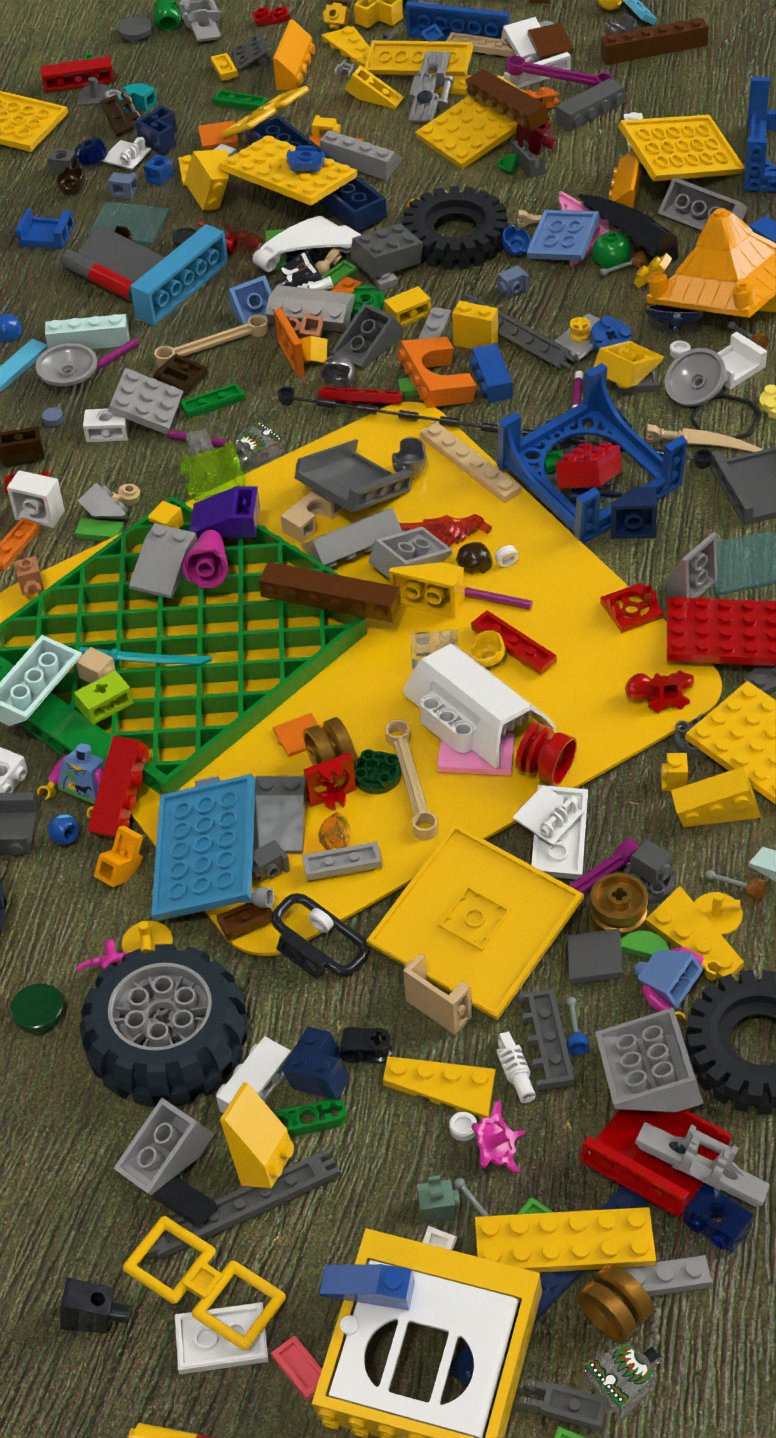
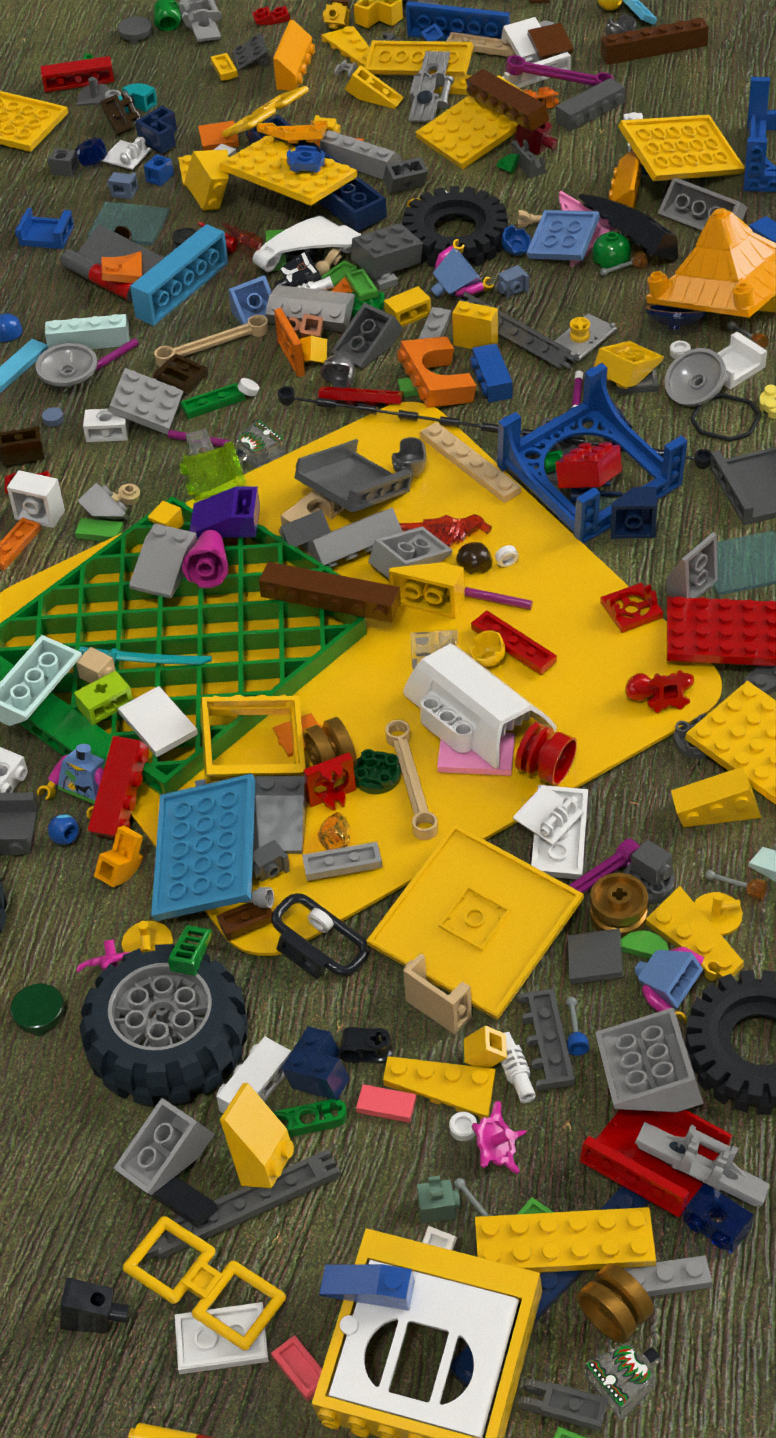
nougat brick [13,556,44,599] -> none
dark brown hair [56,165,85,193] -> none
green tile [212,89,269,111] -> none
blue plate [589,316,632,352] -> none
yellow plate [633,253,672,288] -> none
tan sword [646,424,763,453] -> none
yellow brick [661,753,688,791] -> none
none -> orange plate [101,251,142,283]
none -> white tile [118,686,198,757]
none -> green slope [168,925,213,976]
none -> yellow window [200,694,306,784]
none -> white tile [238,378,260,396]
none -> light orange wing [257,120,328,143]
none -> dark grey hinge [279,509,331,547]
none -> bright green tile [345,269,378,302]
none -> coral tile [356,1084,417,1123]
none -> dark grey brick [383,157,428,194]
none -> medium blue torso [431,239,494,297]
none -> yellow brick [464,1026,507,1068]

